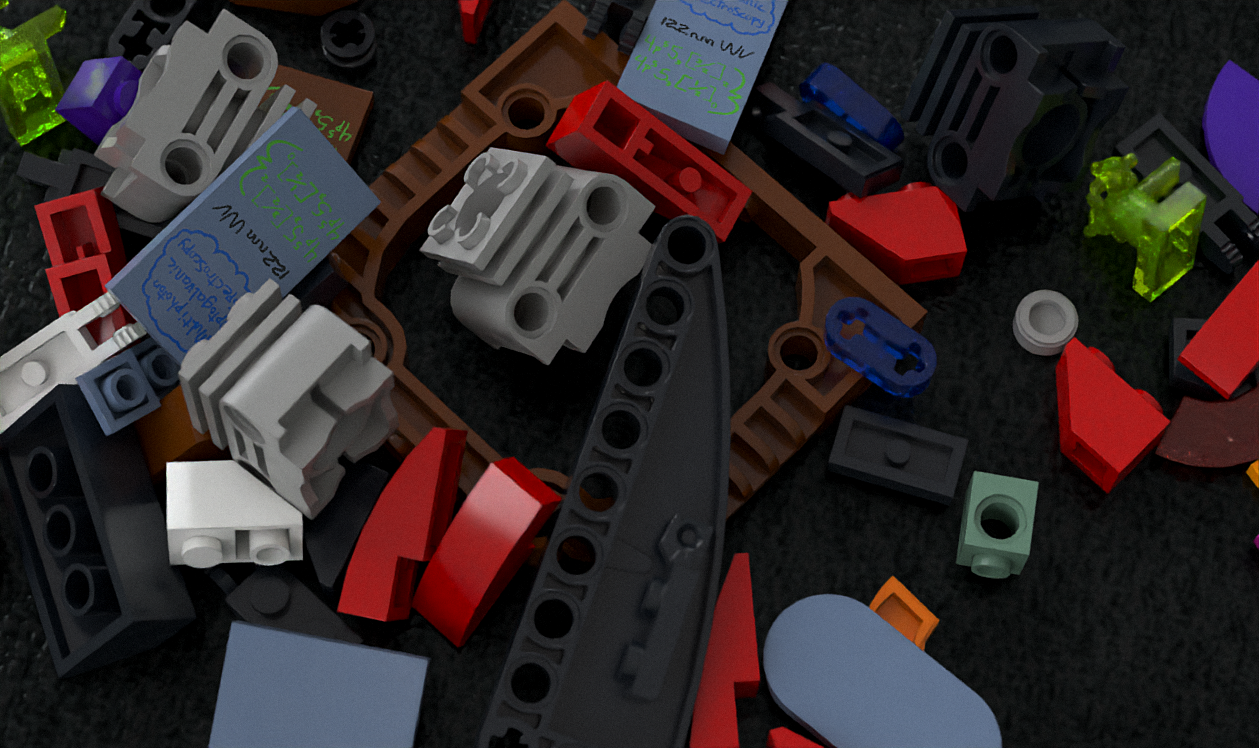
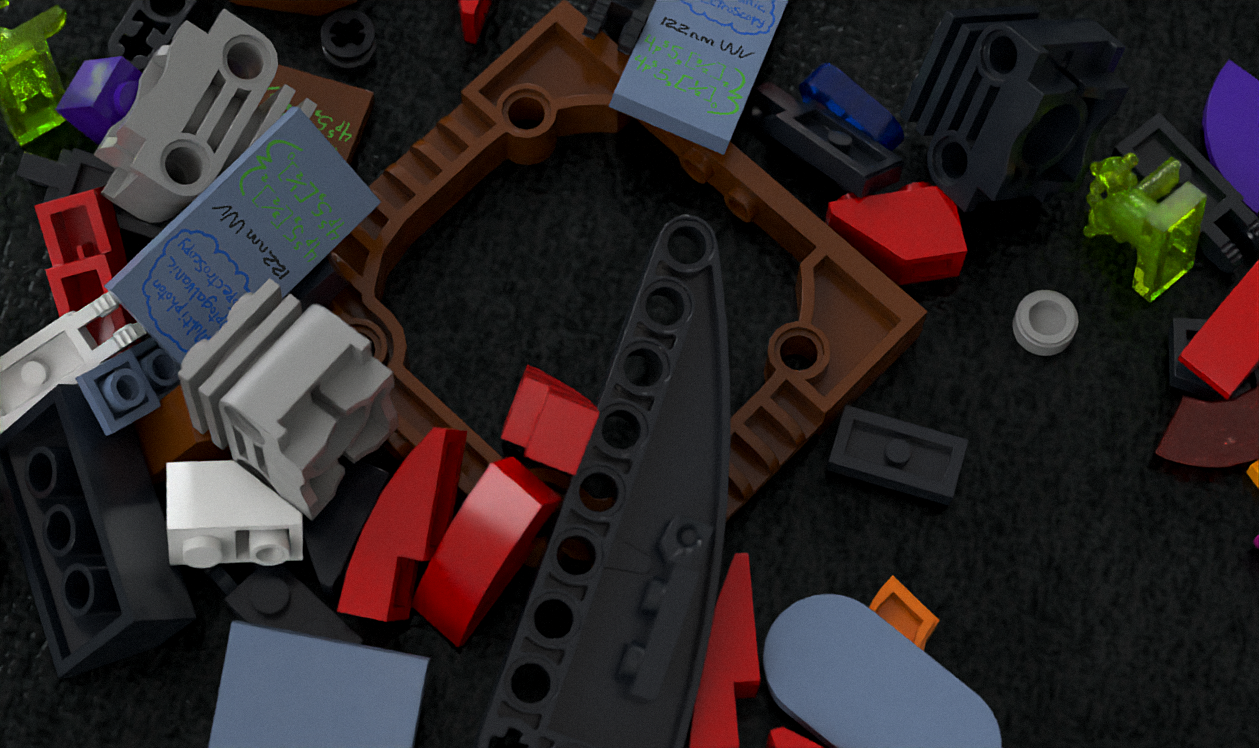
light grey piece [420,147,656,365] -> none
red slope [545,80,753,244] -> none
clear blue beam [823,297,937,397] -> none
sand green brick [956,471,1039,579] -> none
red slope [1056,337,1171,494] -> none
none -> red slope [501,364,600,475]

